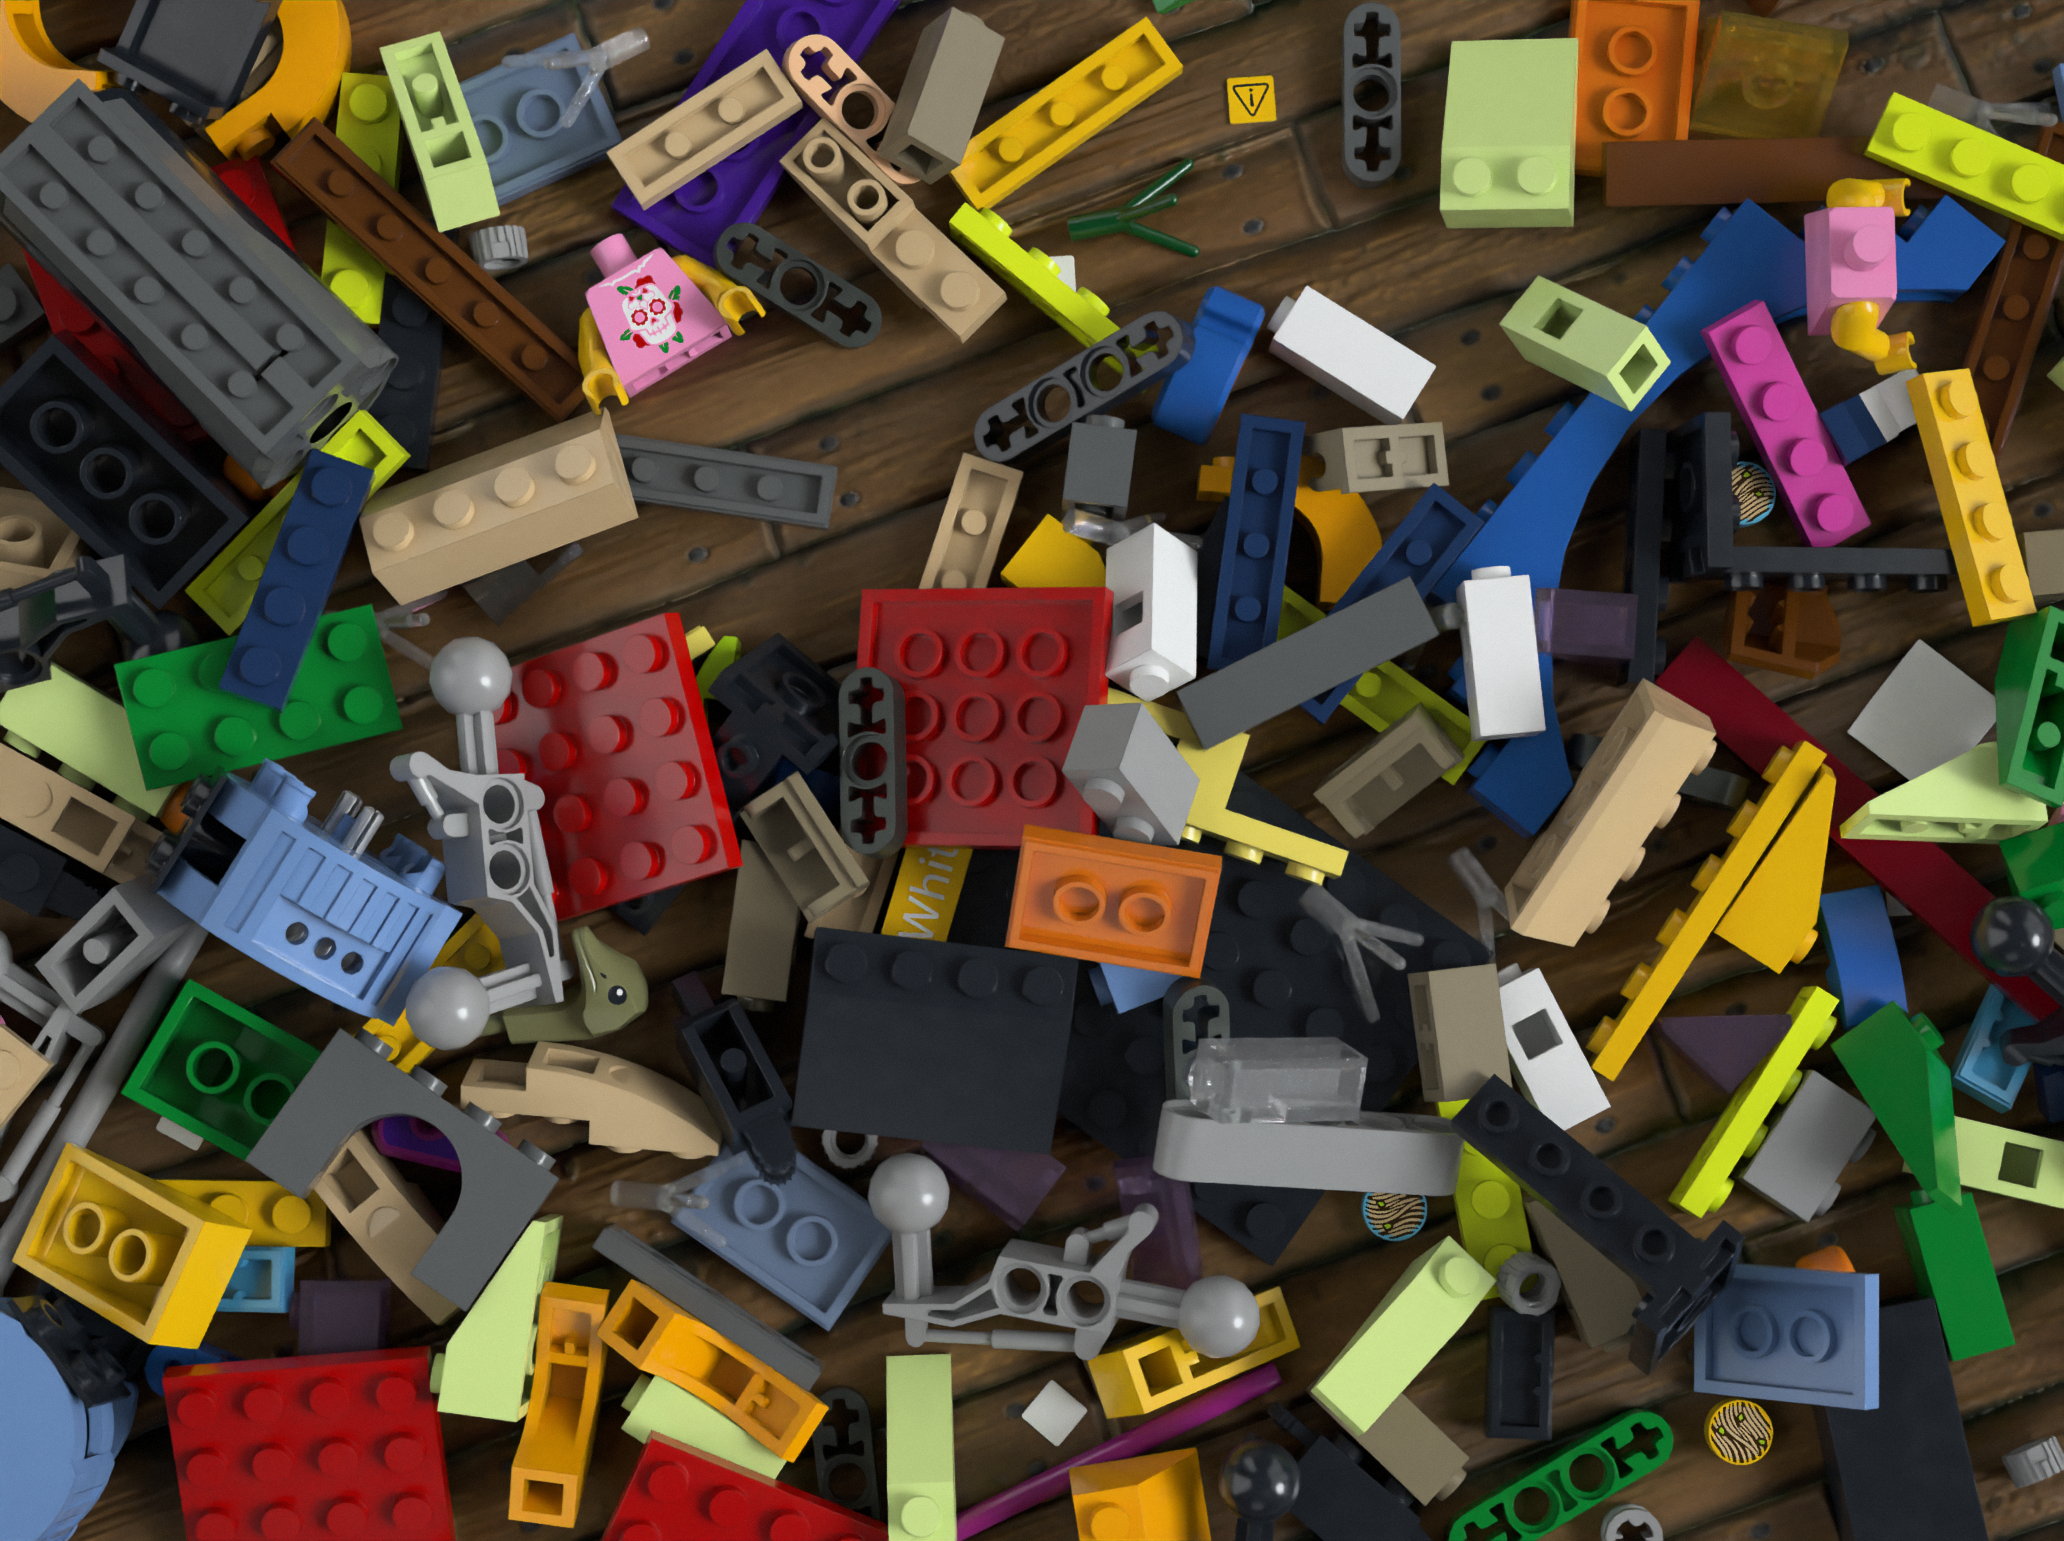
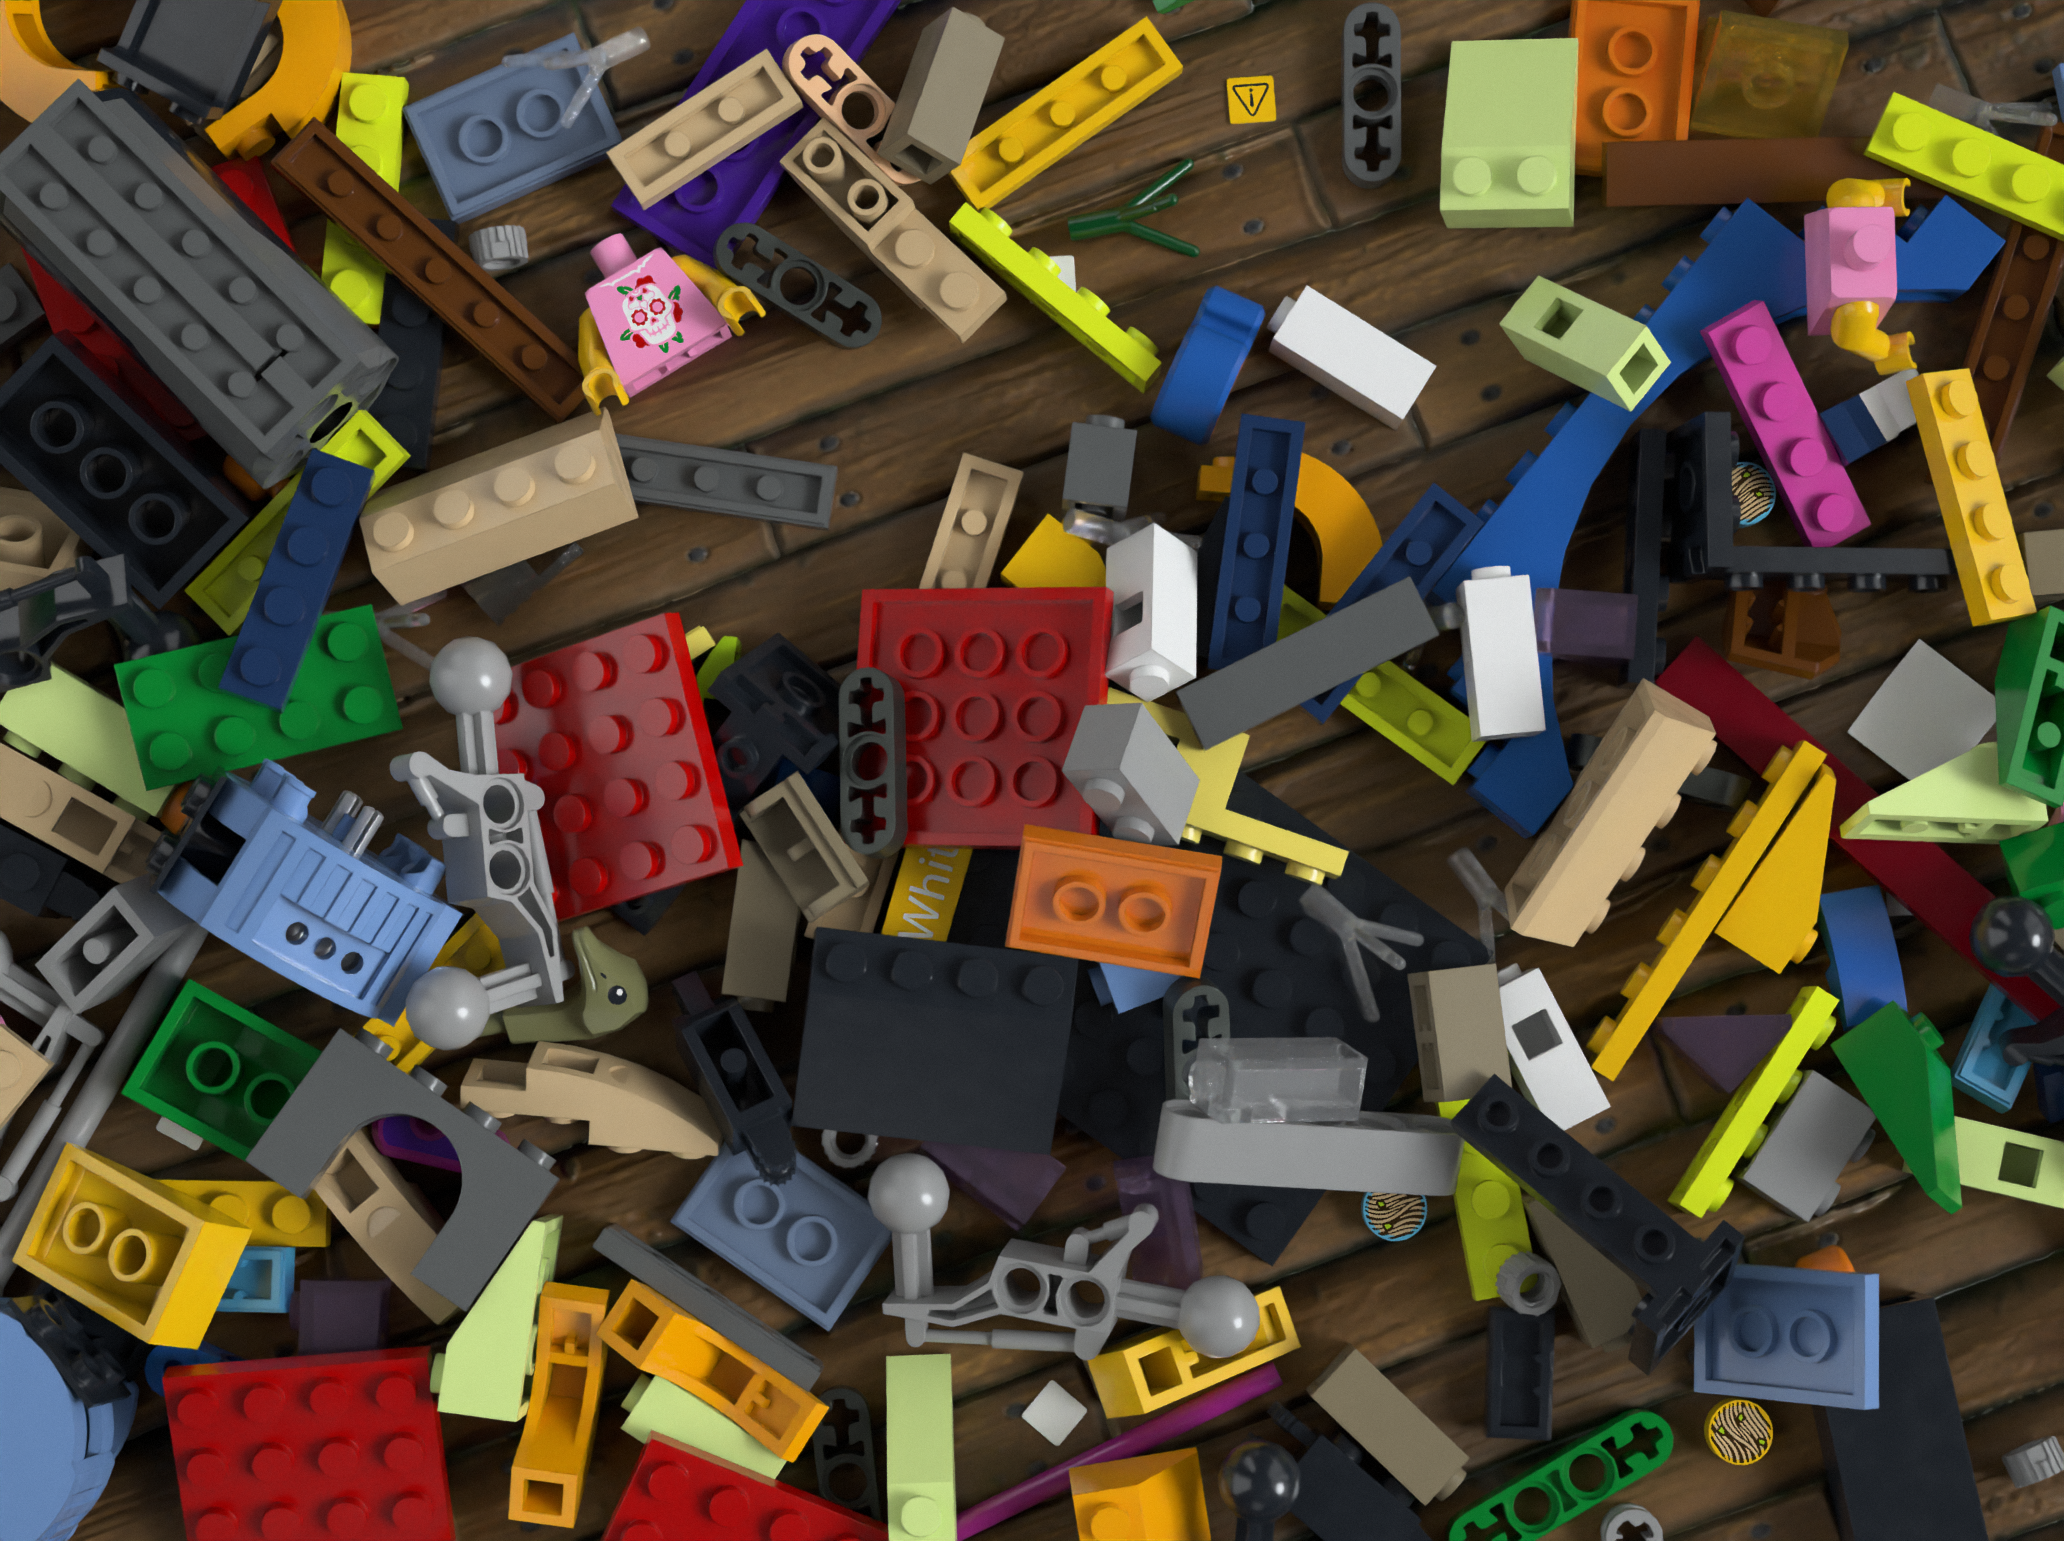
yellowish green slope [379,31,500,232] -> none
clear plant [610,1155,743,1248] -> none
black beam [974,311,1196,464] -> none
dark tan hinge [1301,422,1449,494] -> none
yellowish green slope [1311,1235,1496,1437] -> none
dark tan hinge [1313,702,1465,839] -> none
green brick [1893,1187,2016,1362] -> none

